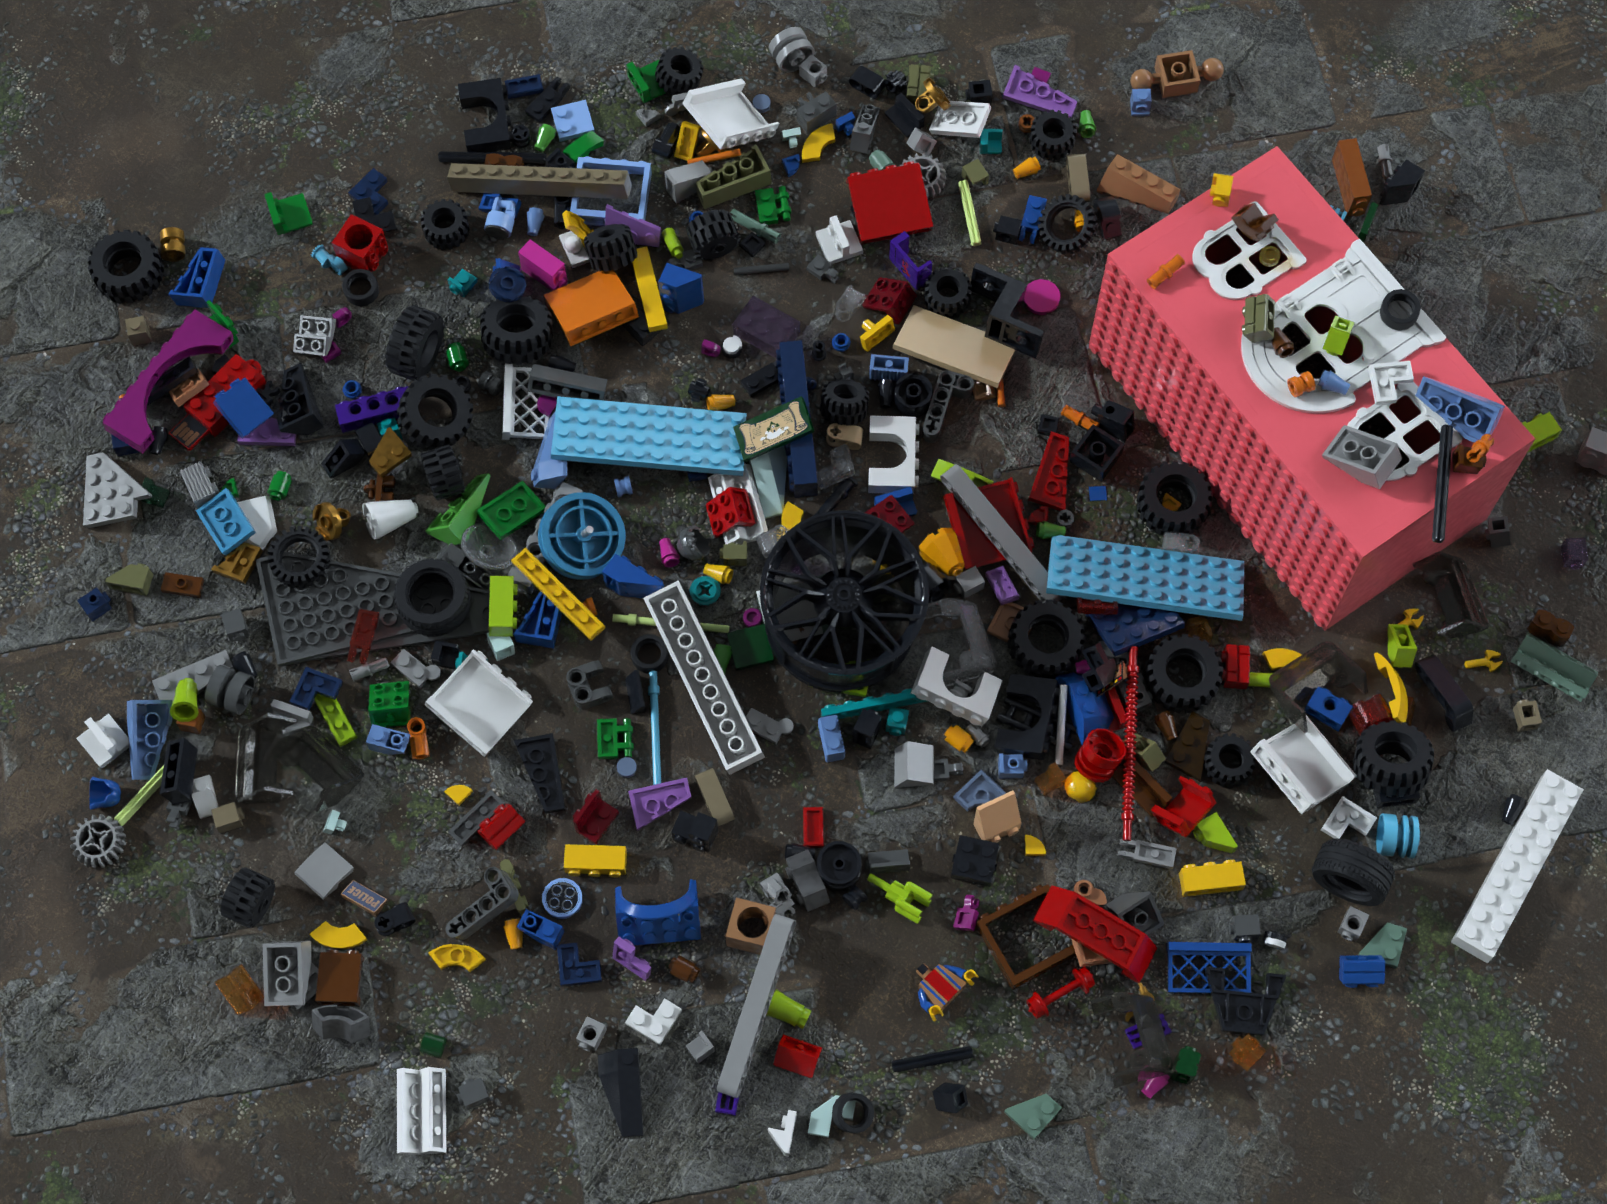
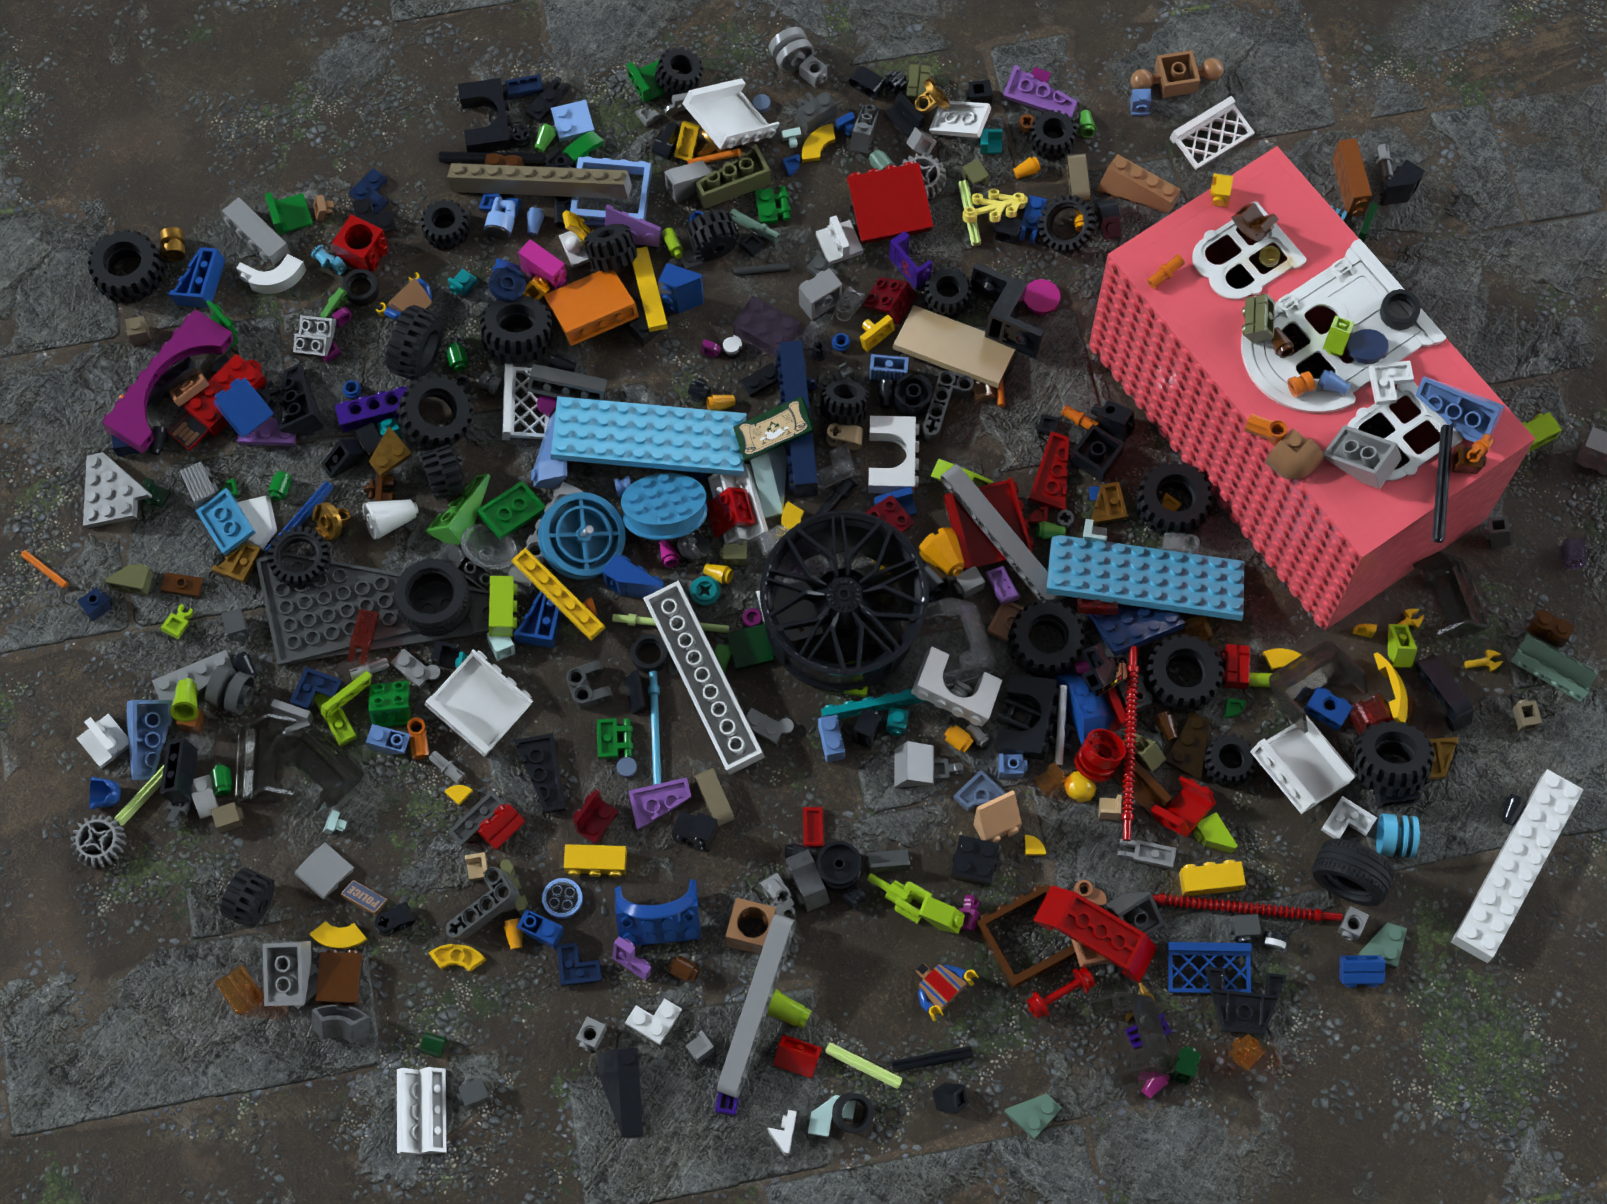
none -> orange bar [21,550,69,589]
none -> lime plate [161,604,193,639]
none -> green brick [210,765,233,796]
none -> light grey brick [222,197,290,266]
none -> white arch [236,254,306,294]
none -> blue axle [265,481,334,555]
none -> medium nougat tile [313,195,334,221]
none -> bright green plate [320,287,347,318]
none -> lime tile [321,671,371,719]
none -> medium nougat torso [376,272,432,320]
none -> light grey axle [429,751,465,784]
none -> tan panel [465,852,489,881]
none -> light orange brick [523,274,550,300]
none -> dark azure wheel [621,473,707,540]
none -> light grey brick [799,268,842,321]
none -> yellowish green axle [826,1043,902,1089]
none -> lime slope [919,896,965,934]
none -> light yellow plant [963,189,1028,223]
none -> light aqua panel [1083,519,1107,543]
none -> pearl gold wing [1091,482,1128,525]
none -> tan panel [1099,794,1122,820]
none -> red hose [1152,893,1343,922]
none -> white fence [1170,96,1255,170]
none -> green tile [1224,698,1247,719]
none -> orange piece [1245,414,1287,446]
none -> medium nougat brick [1265,428,1324,480]
none -> dark blue tile [1347,329,1389,364]
none -> yellow tile [1353,624,1377,638]
none -> pearl gold wing [1429,737,1458,780]

